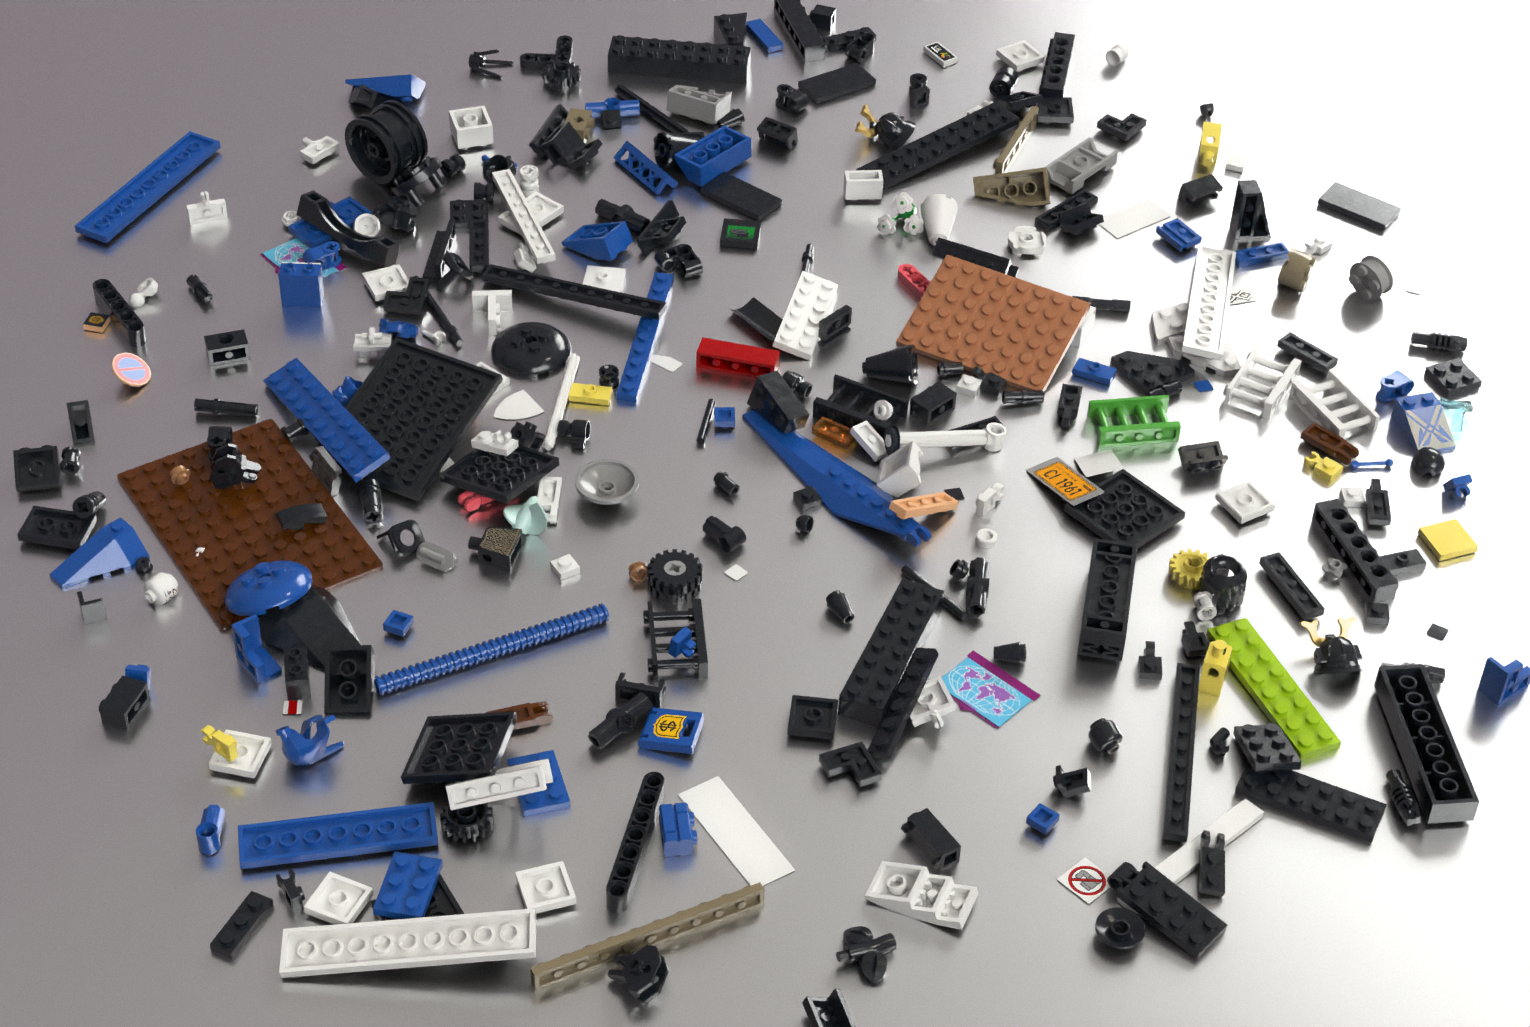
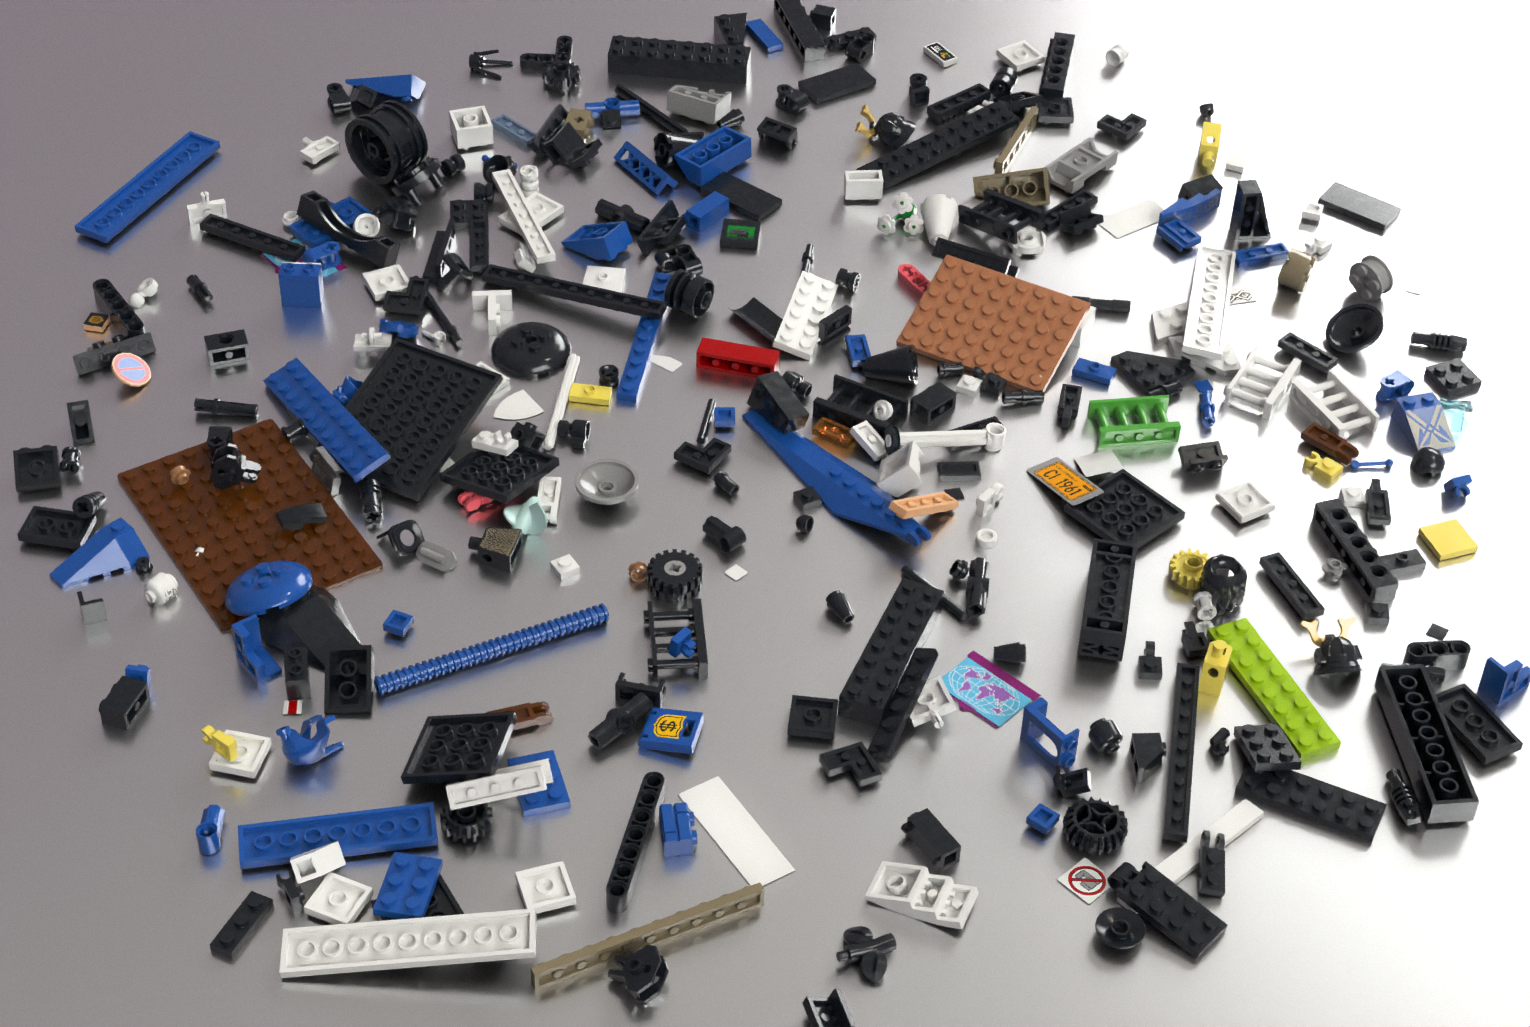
none -> black bracket [72,332,156,375]
none -> black plate [199,214,306,262]
none -> white slope [290,841,346,884]
none -> black piece [327,83,352,114]
none -> sand blue tile [491,114,536,148]
none -> black wheel [664,269,714,319]
none -> black plate [674,438,731,474]
none -> blue brick [682,191,729,233]
none -> black wheel [835,268,861,292]
none -> blue plate [845,334,871,367]
none -> black gear [926,83,991,124]
none -> black tile [937,461,981,481]
none -> black fence [958,188,1045,244]
none -> blue panel [1020,697,1080,771]
none -> black gear [1063,796,1128,856]
none -> black slope [1129,733,1166,784]
none -> blue slope [1158,189,1222,227]
none -> blue pin [1199,391,1215,427]
none -> white plate [1301,201,1324,221]
none -> black dish [1325,304,1384,353]
none -> black beam [1403,640,1471,671]
none -> black plate [1436,683,1523,765]

